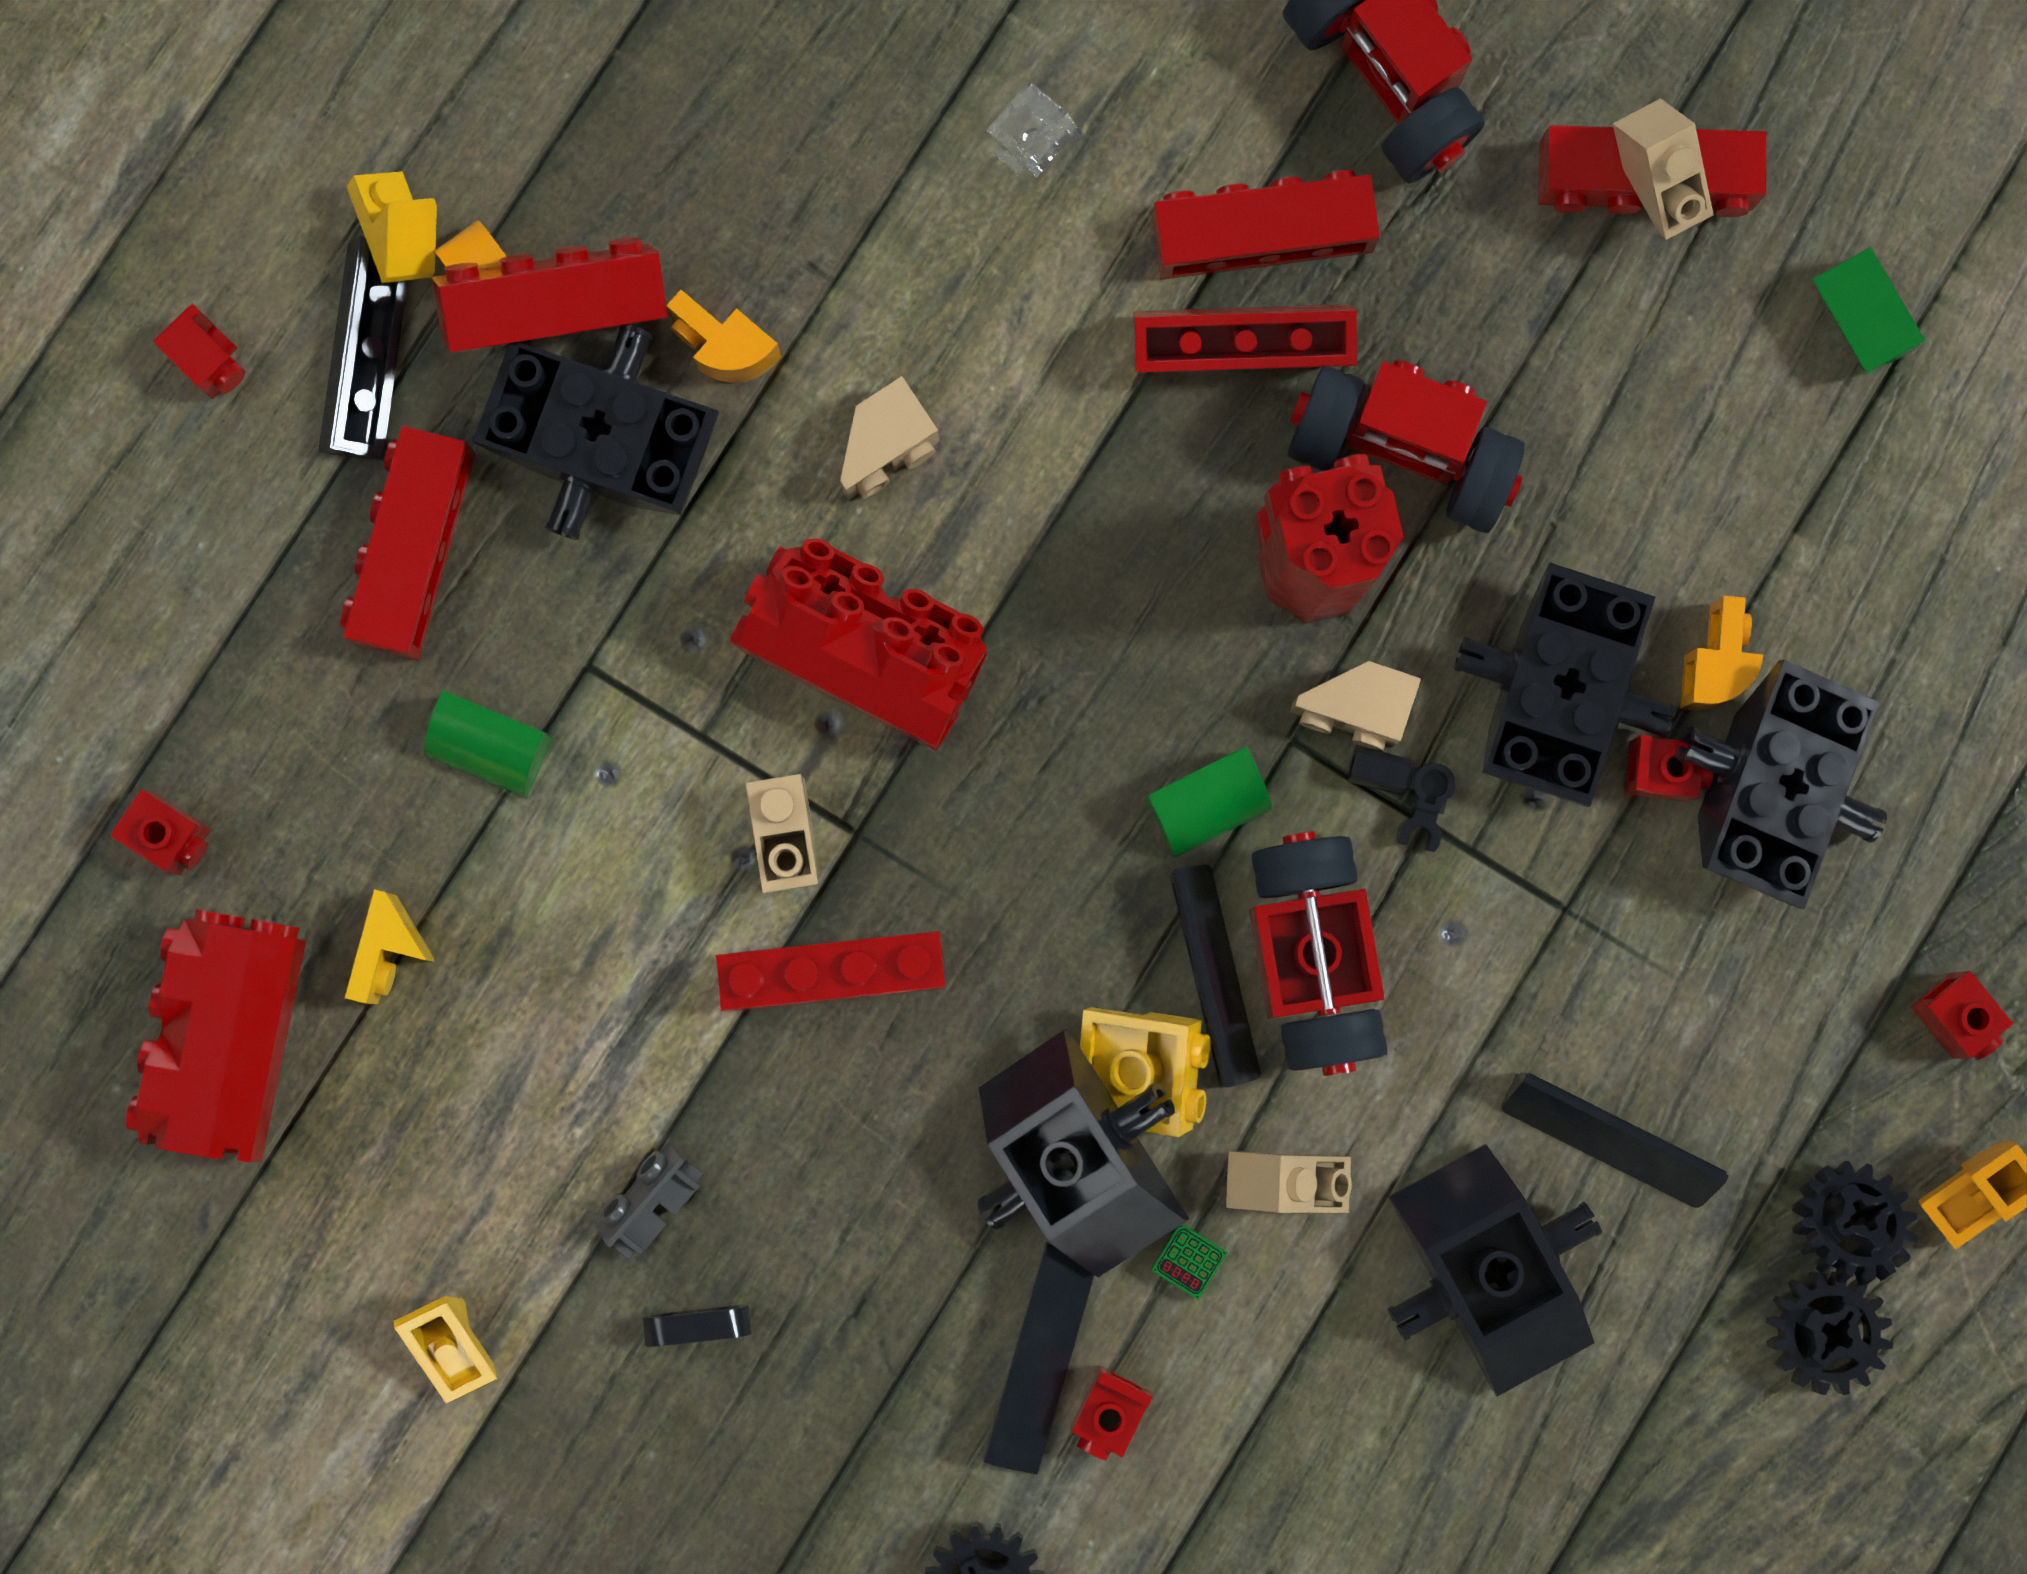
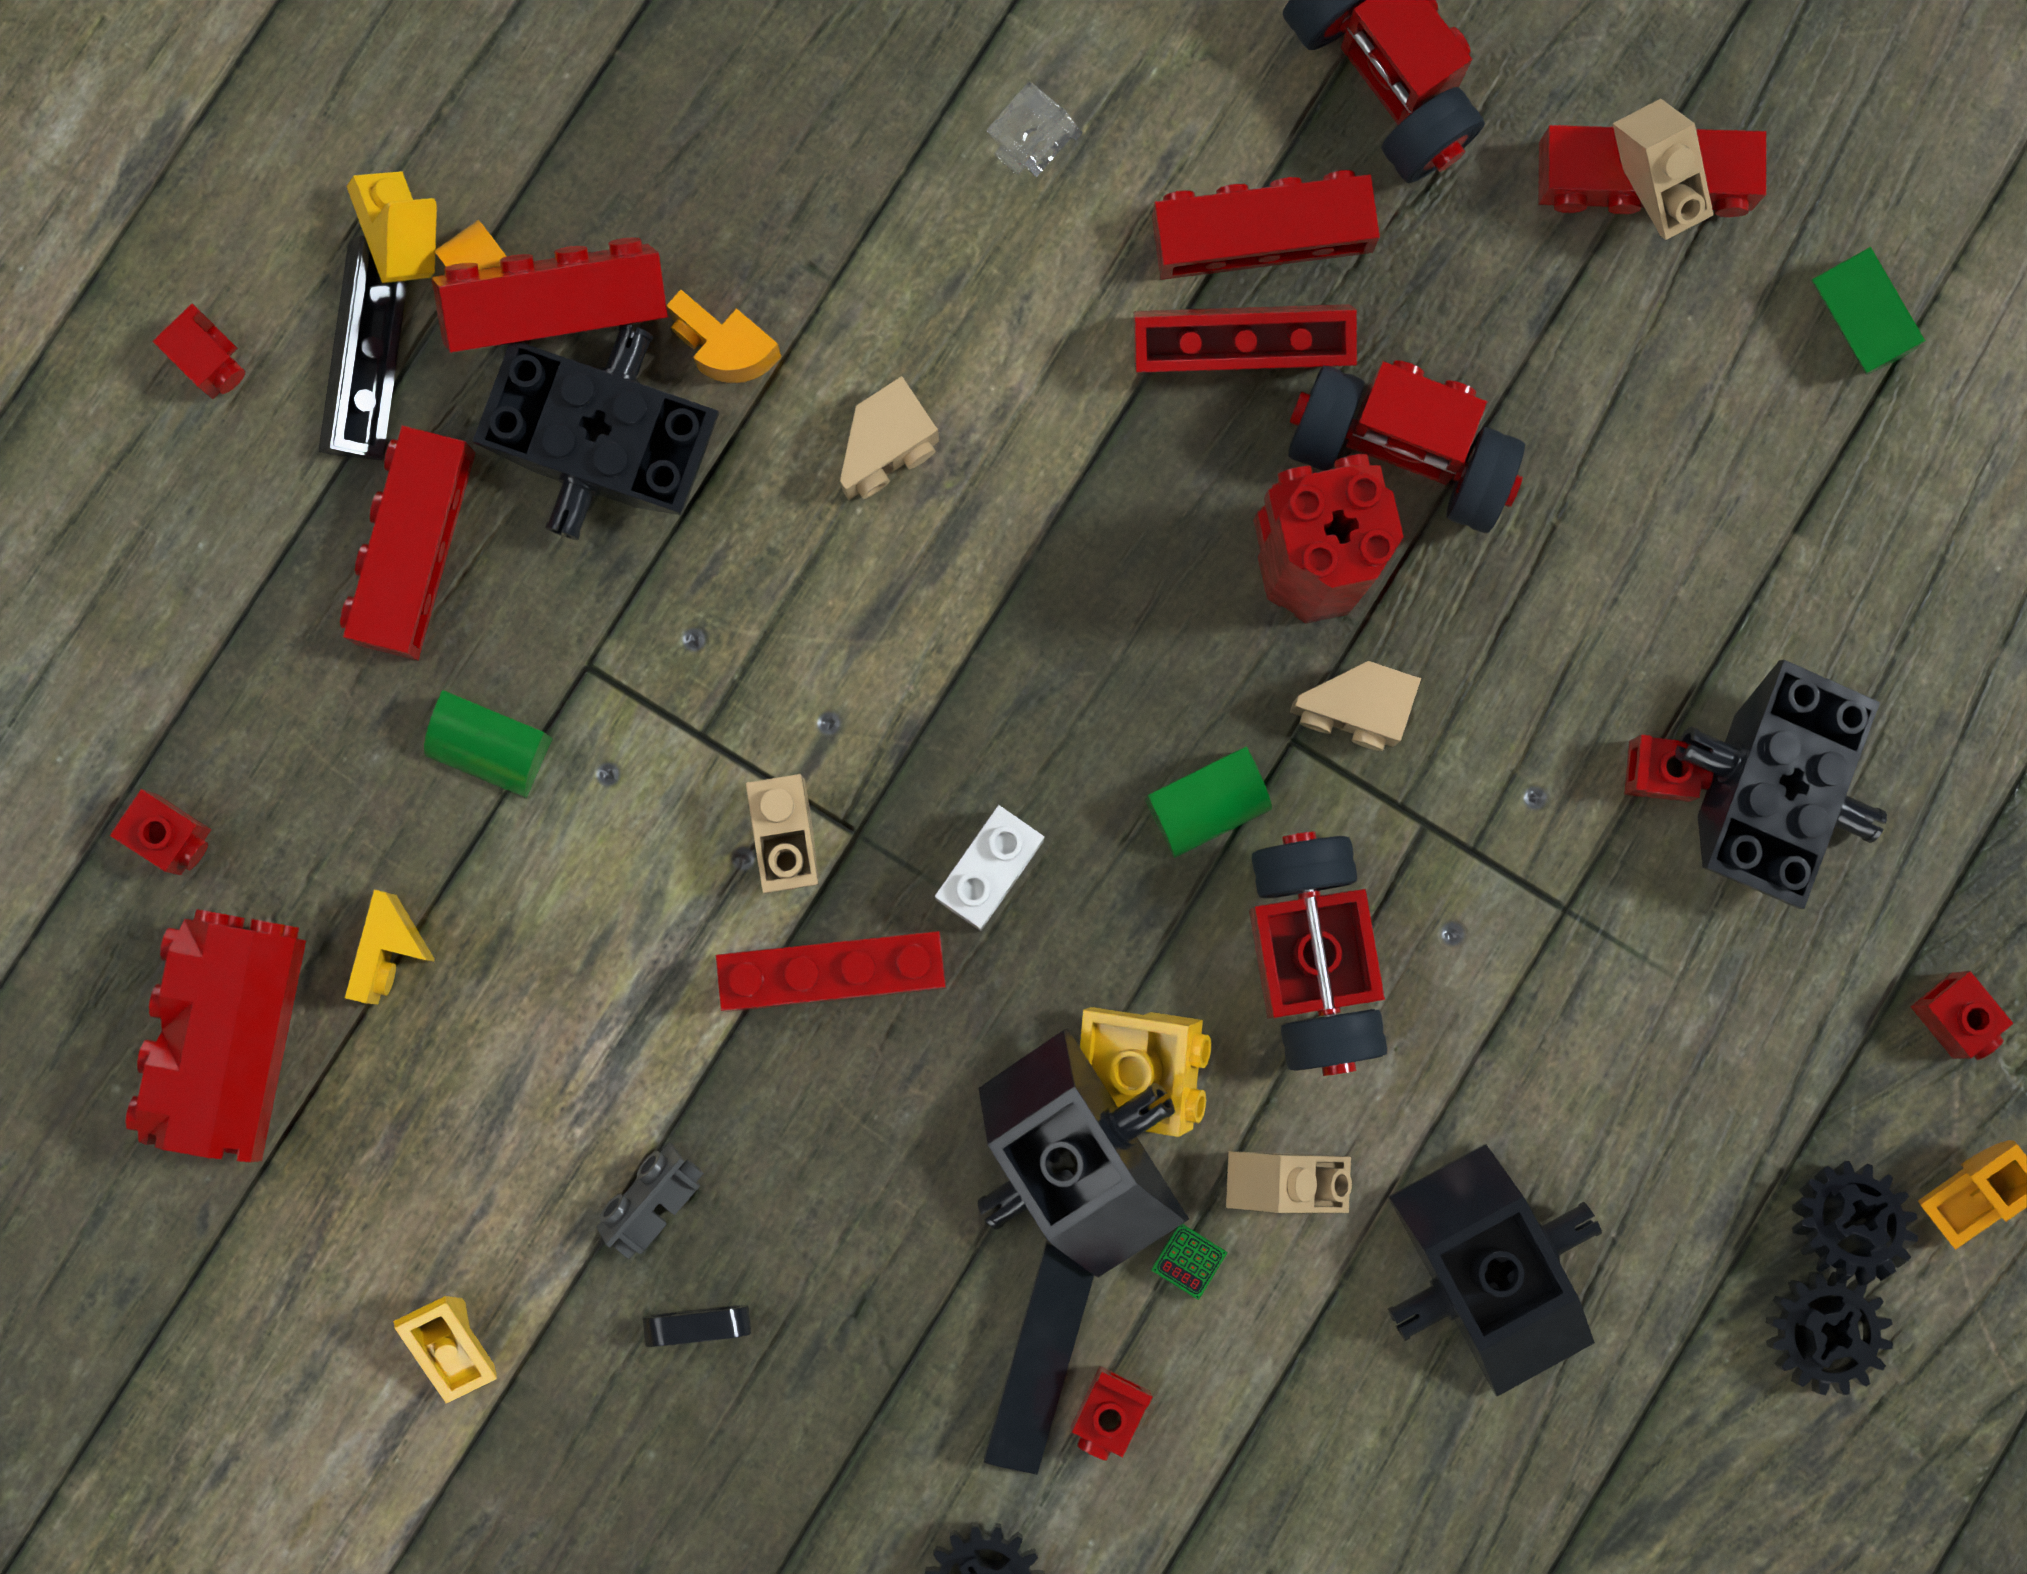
red brick [729,539,987,751] -> none
black slope [1170,864,1261,1088] -> none
black bar [1347,745,1455,852] -> none
black slope [1454,563,1677,807] -> none
black slope [1501,1072,1729,1208] -> none
light orange brick [1680,596,1764,710] -> none
none -> white brick [935,805,1045,931]

